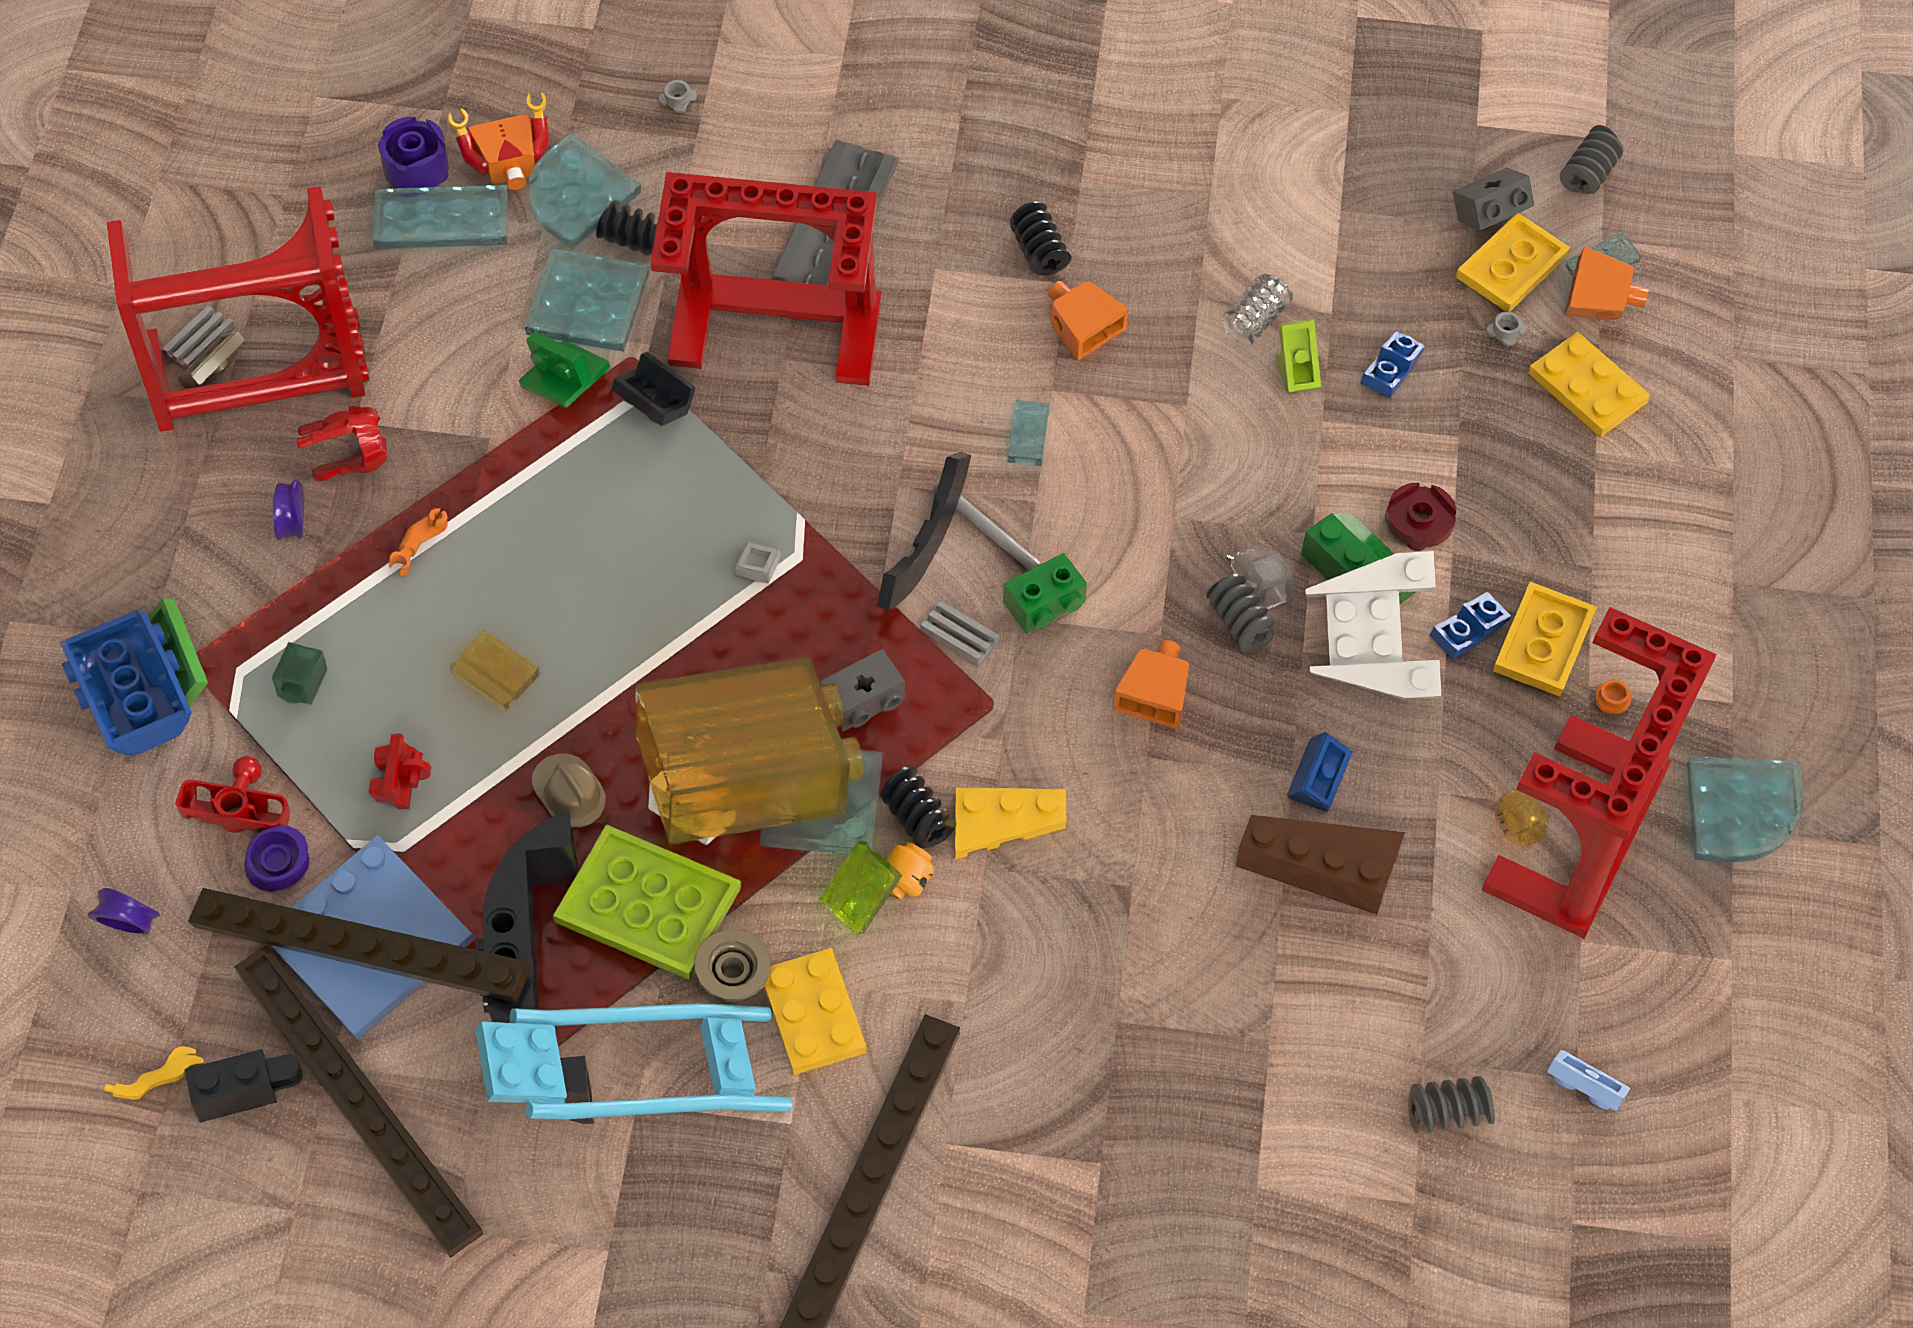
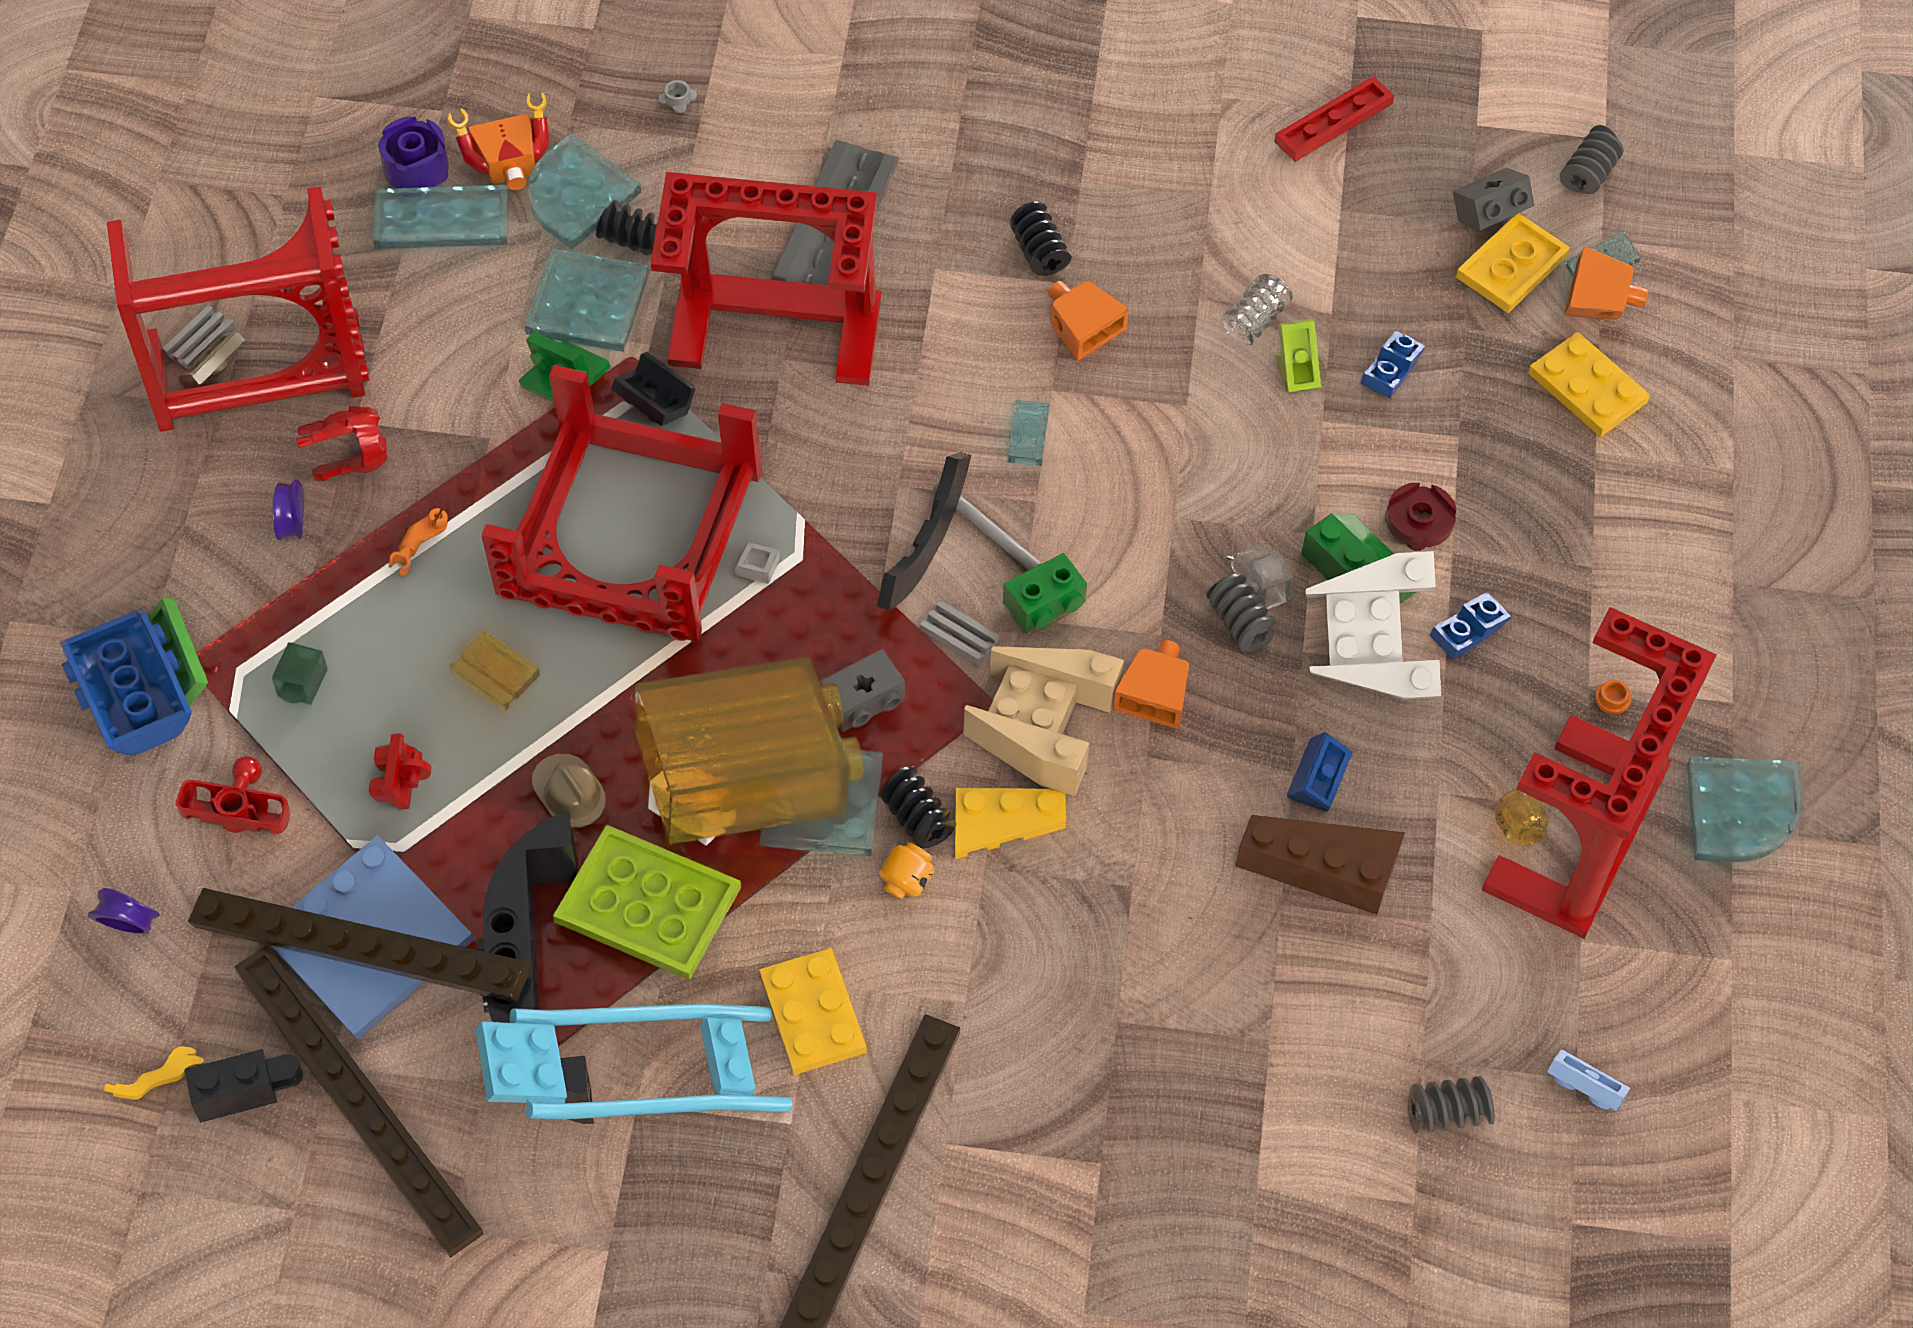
dark purple piece [244,825,310,892] -> none
dark tan piece [695,929,770,1004] -> none
clear neon green plate [819,841,903,935] -> none
light grey plate [1486,312,1527,347] -> none
yellow plate [1493,582,1597,697] -> none
none -> red arch [481,365,762,642]
none -> tan wedge [963,646,1124,796]
none -> red plate [1274,76,1394,162]

